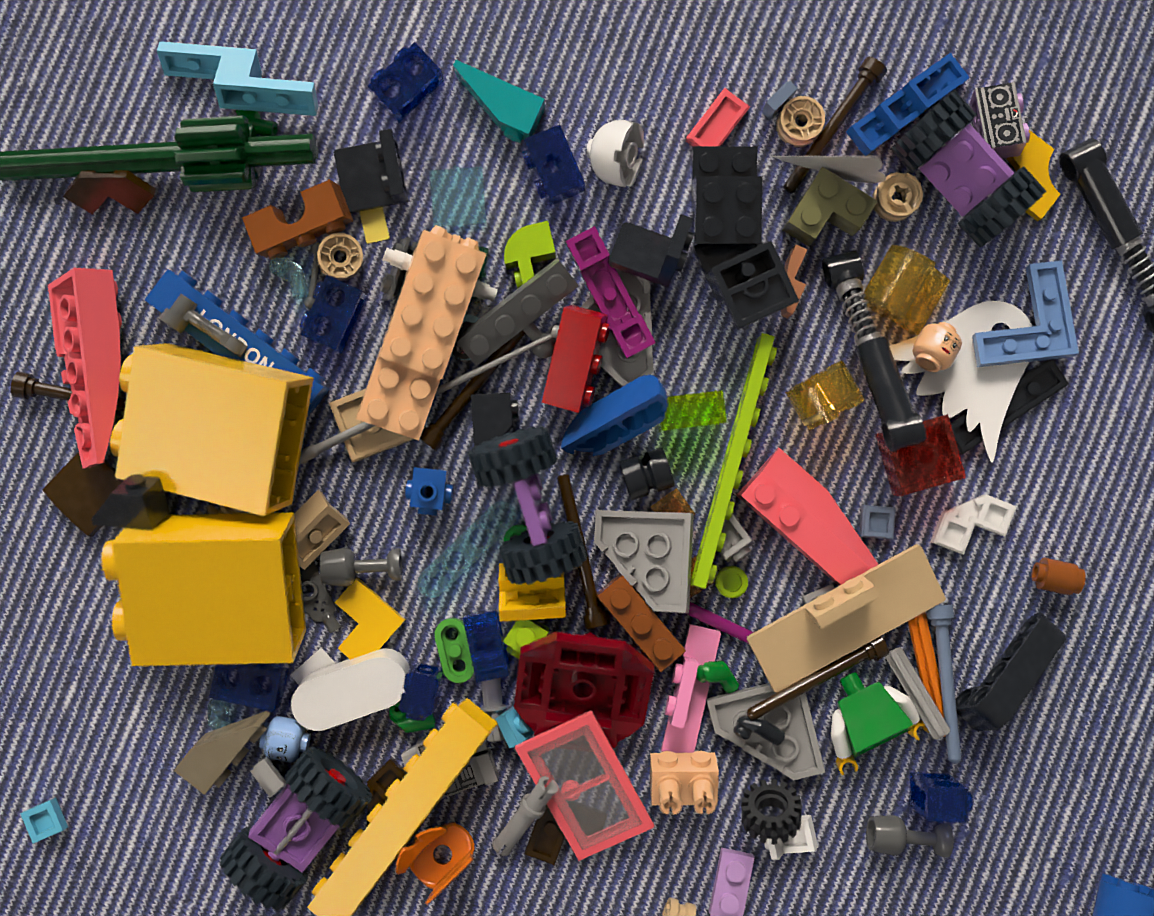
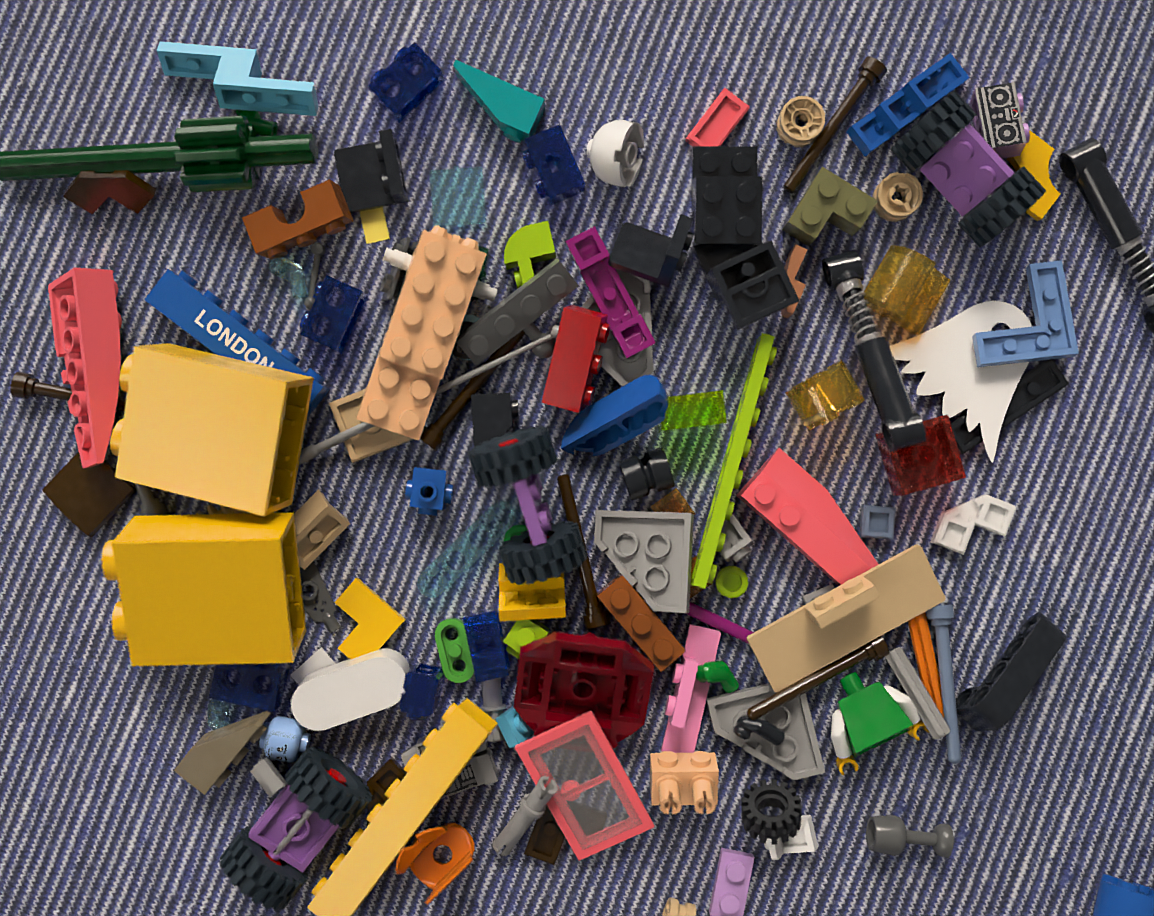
medium azure plate [20,797,68,844] -> none
black slope [91,474,170,530] -> none
dark grey brick [159,294,248,357] -> none
tan wheel [317,233,363,281] -> none
dark grey piece [320,548,402,587] -> none
green arm [389,702,436,733] -> none
sand blue tile [762,81,798,120] -> none
white sticker [772,156,886,183] -> none
clear blue brick [909,772,973,823] -> none
light nougat head [912,322,962,372] -> none
dark orange brick [1031,557,1086,596] -> none

